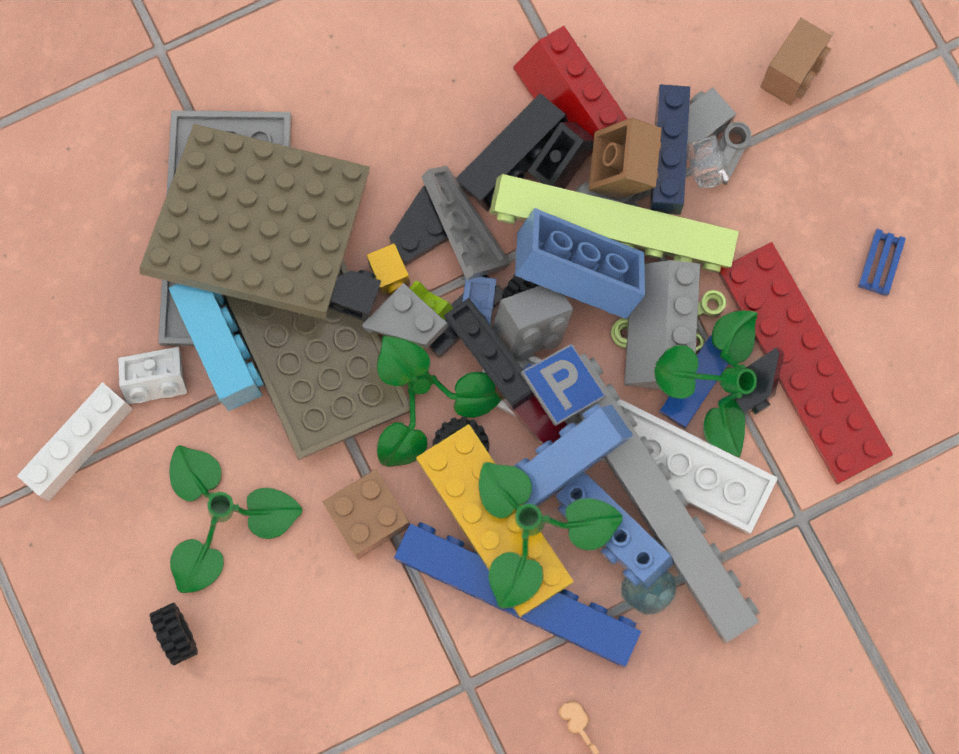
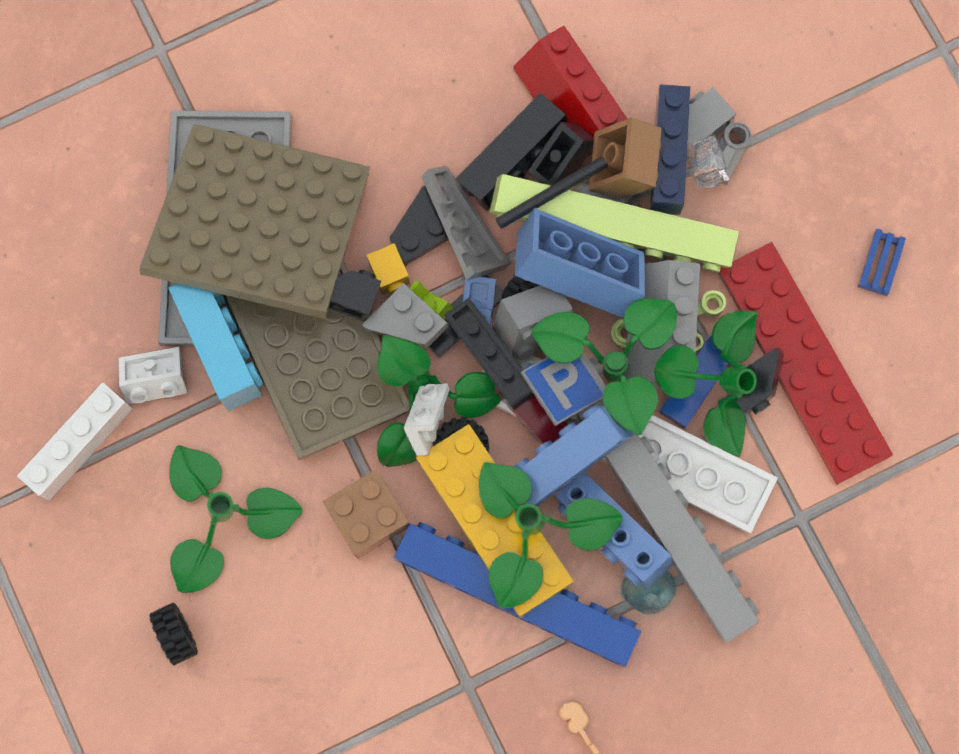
medium nougat brick [760,17,832,106] -> none
none -> white bracket [404,383,450,456]
none -> black bar [495,156,608,229]
none -> green plant [531,298,677,435]

